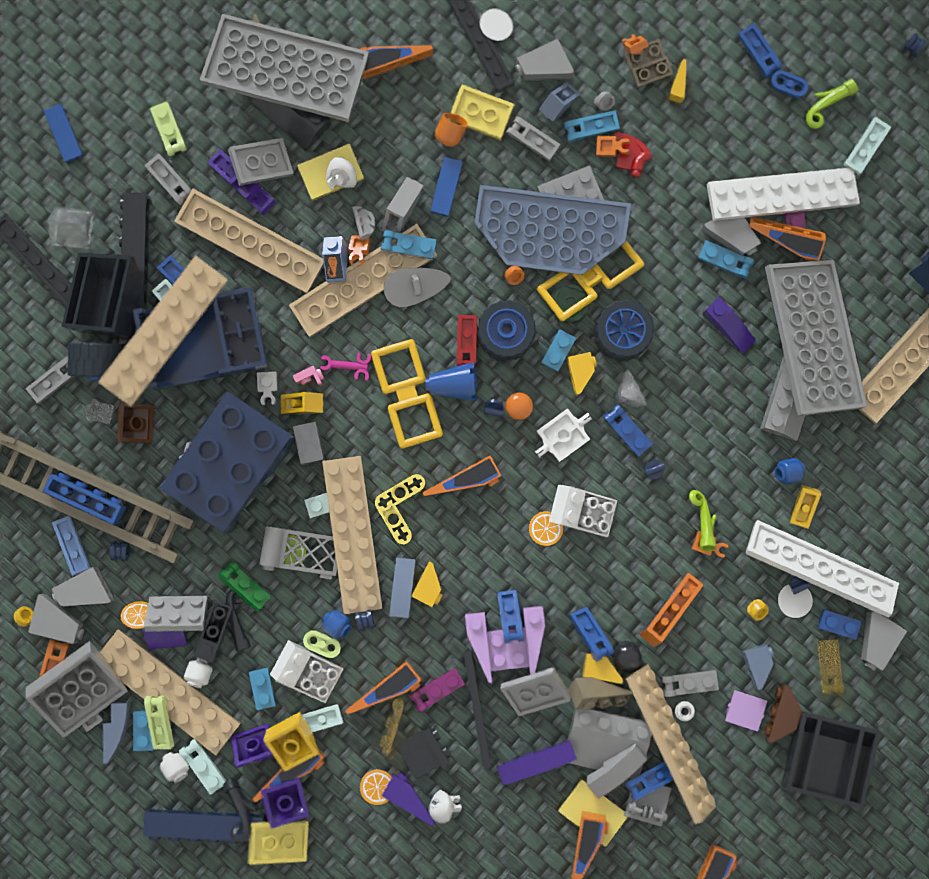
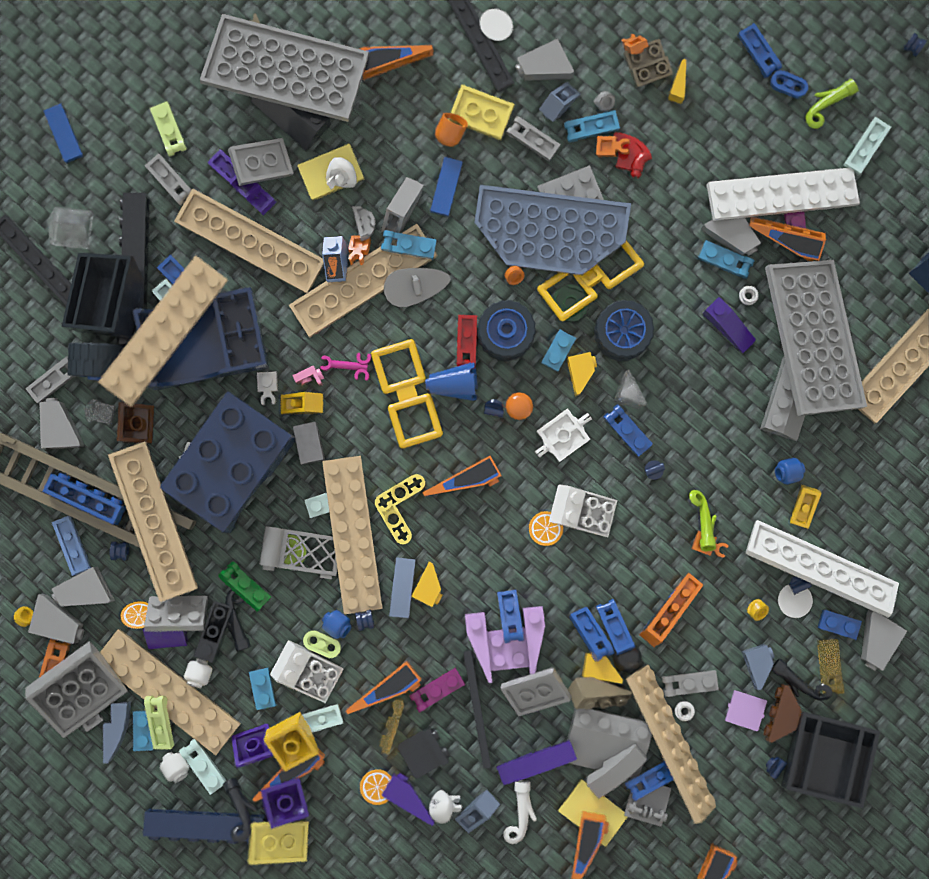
none -> light grey slope [40,398,84,449]
none -> tan plate [108,442,198,602]
none -> sand blue slope [455,790,500,833]
none -> white plant [503,780,537,844]
none -> blue plate [596,599,635,655]
none -> white plate [739,286,759,305]
none -> dark blue plate [766,757,788,780]
none -> black plant [771,658,833,701]

